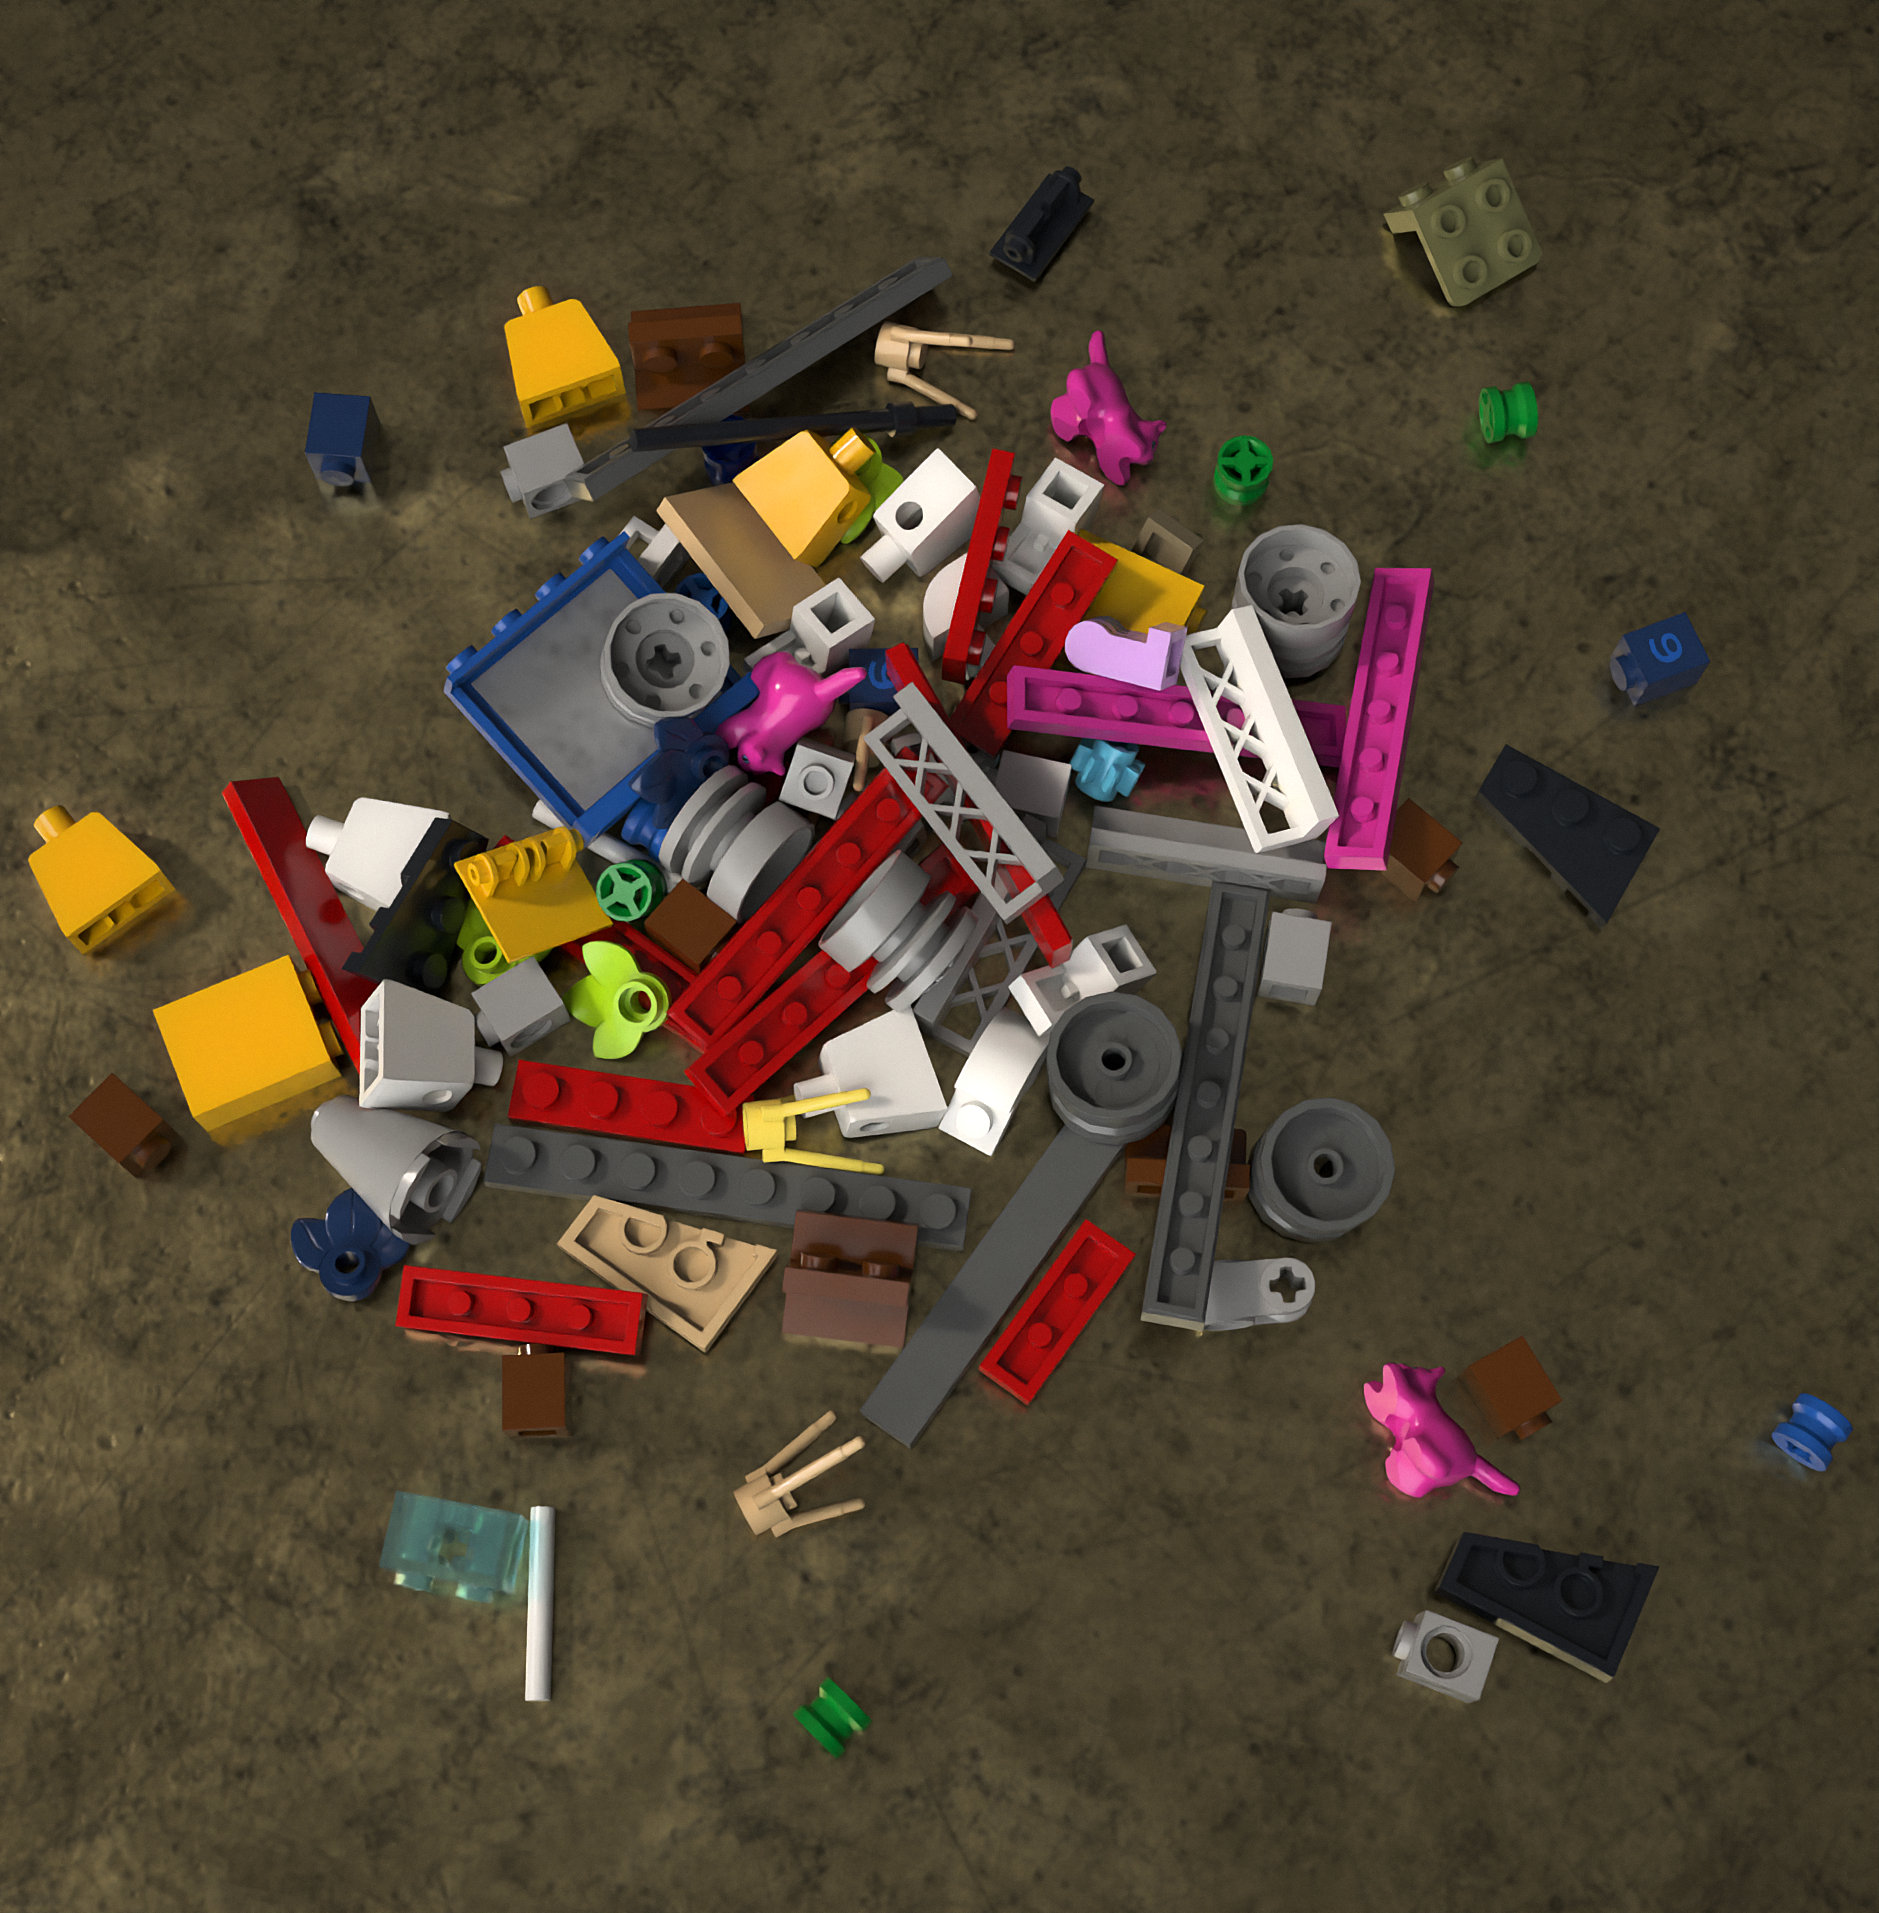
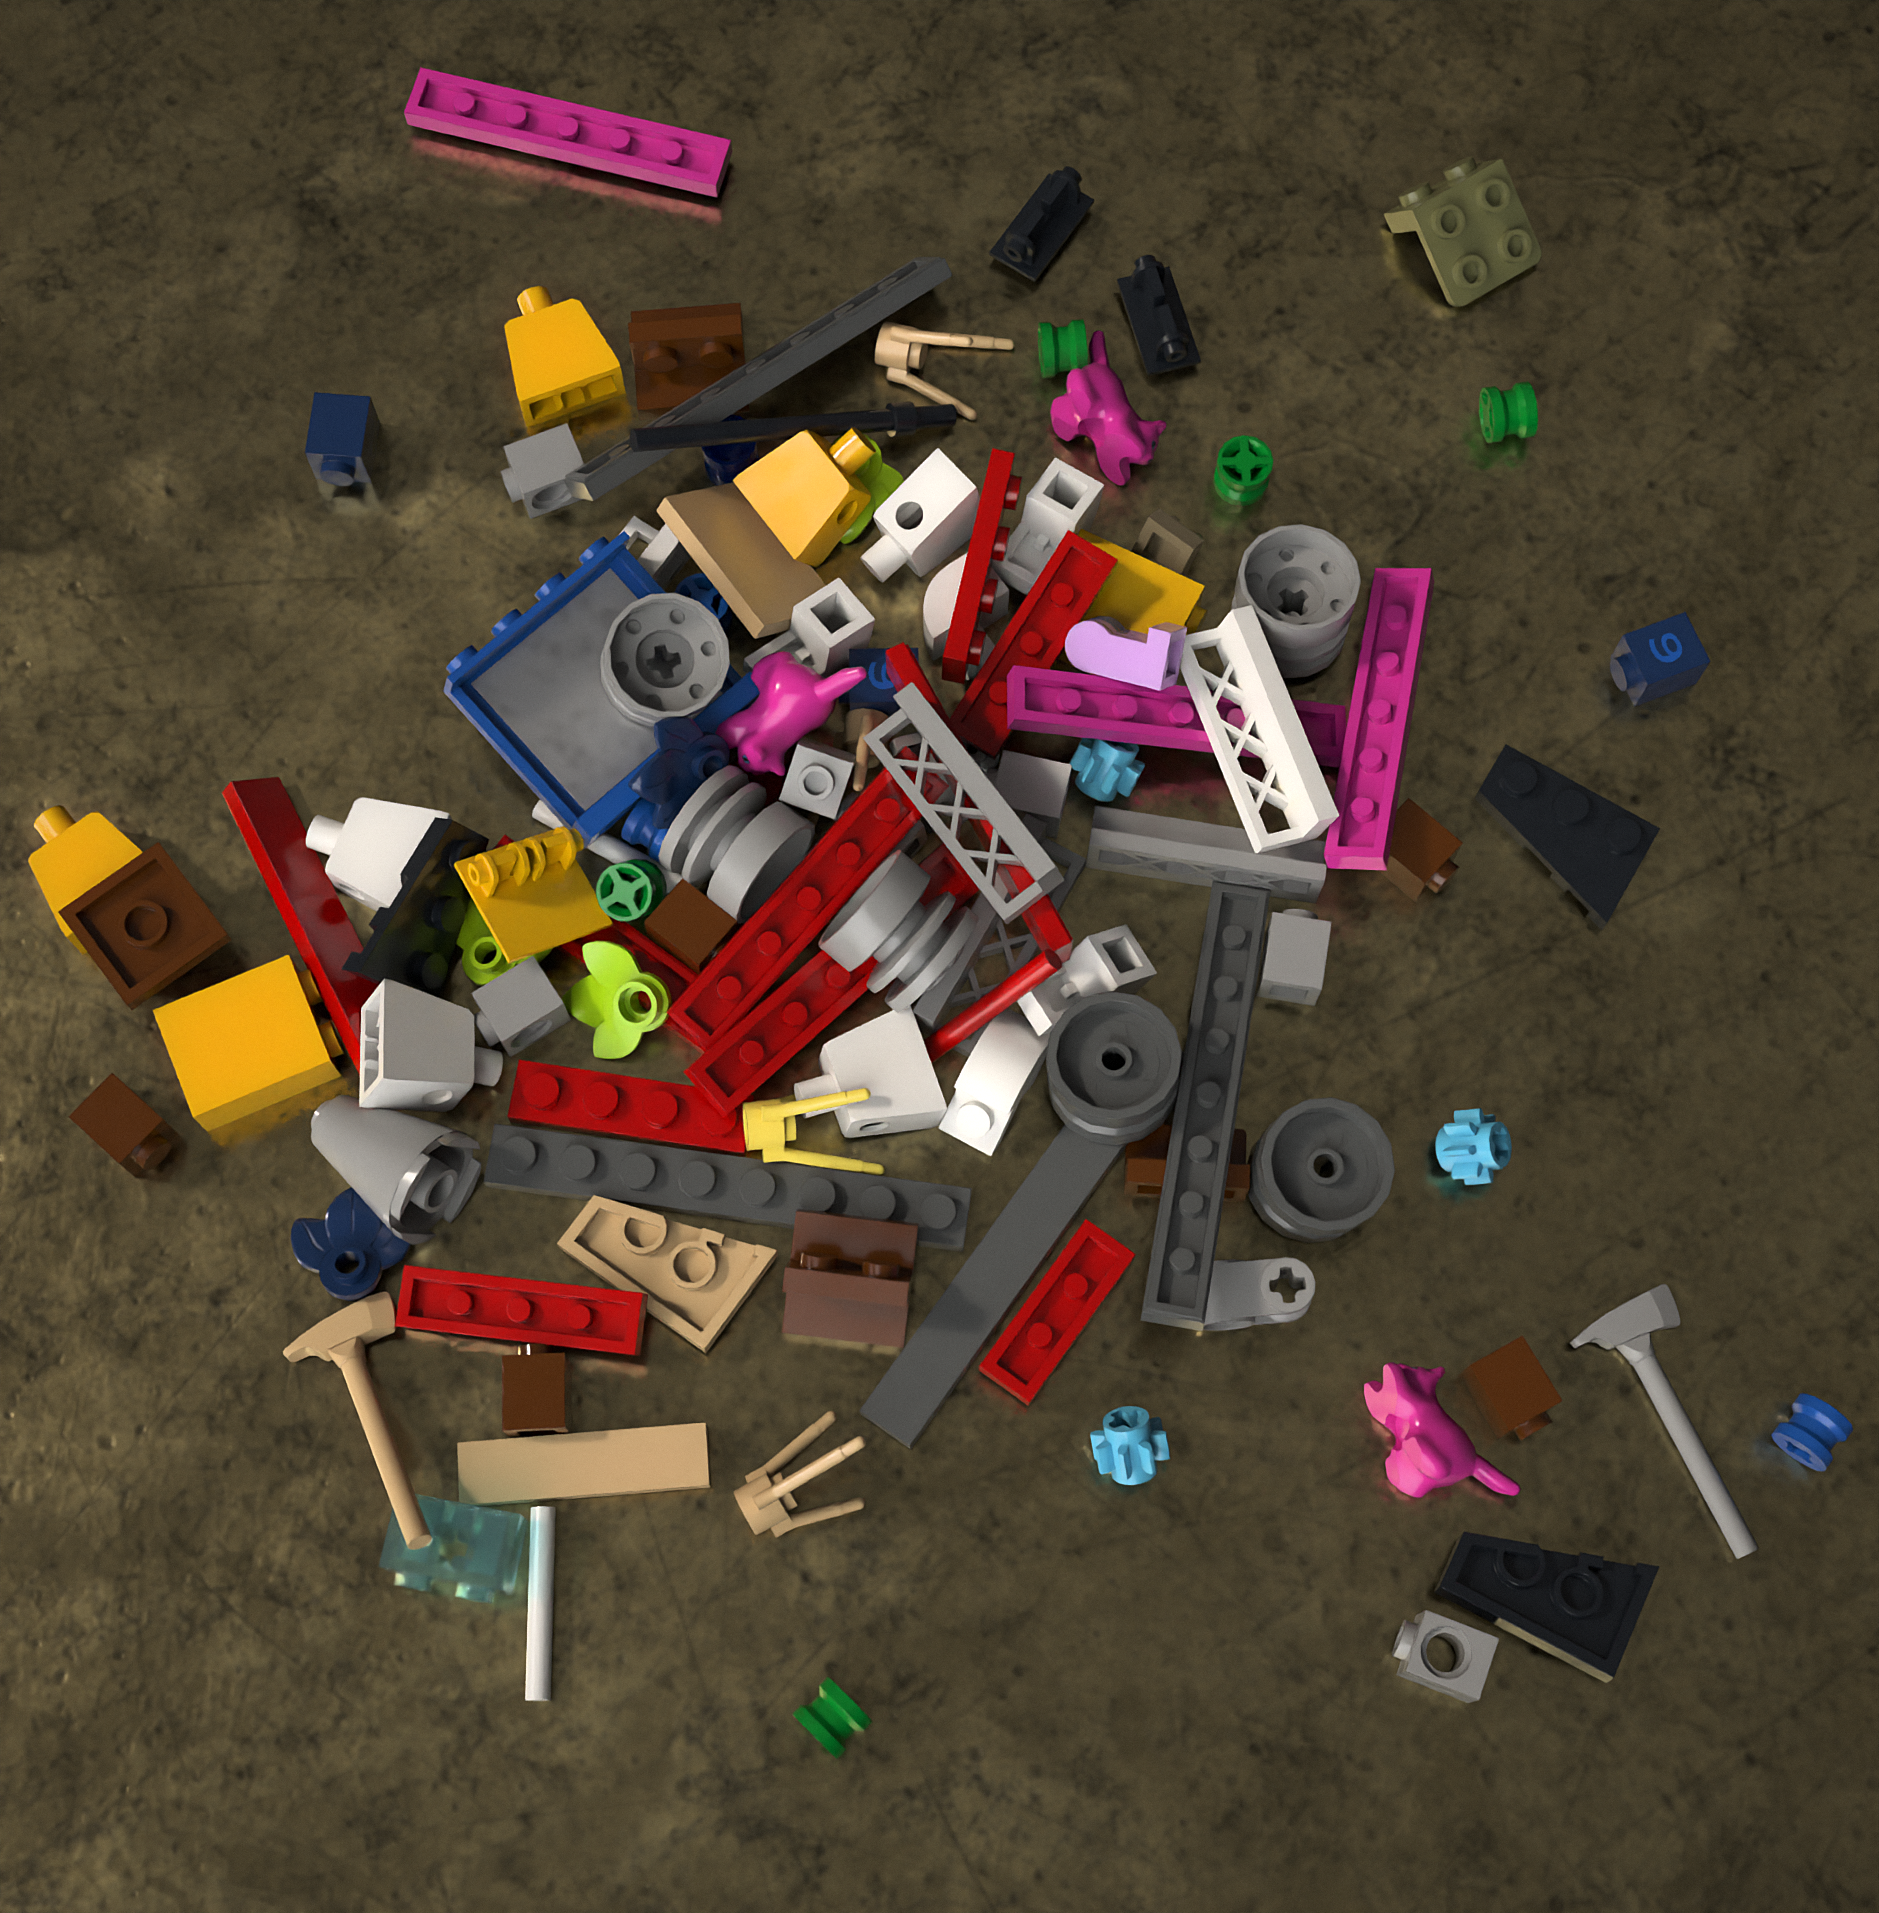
none -> reddish brown bracket [58,842,232,1010]
none -> tan piece [283,1291,432,1550]
none -> dark pink plate [404,67,732,197]
none -> tan tile [457,1422,711,1508]
none -> red bar [923,948,1062,1063]
none -> green wheel [1038,319,1088,379]
none -> medium azure gear [1090,1406,1171,1485]
none -> black hinge [1117,255,1201,376]
none -> medium azure gear [1436,1108,1512,1185]
none -> light grey piece [1570,1284,1759,1559]

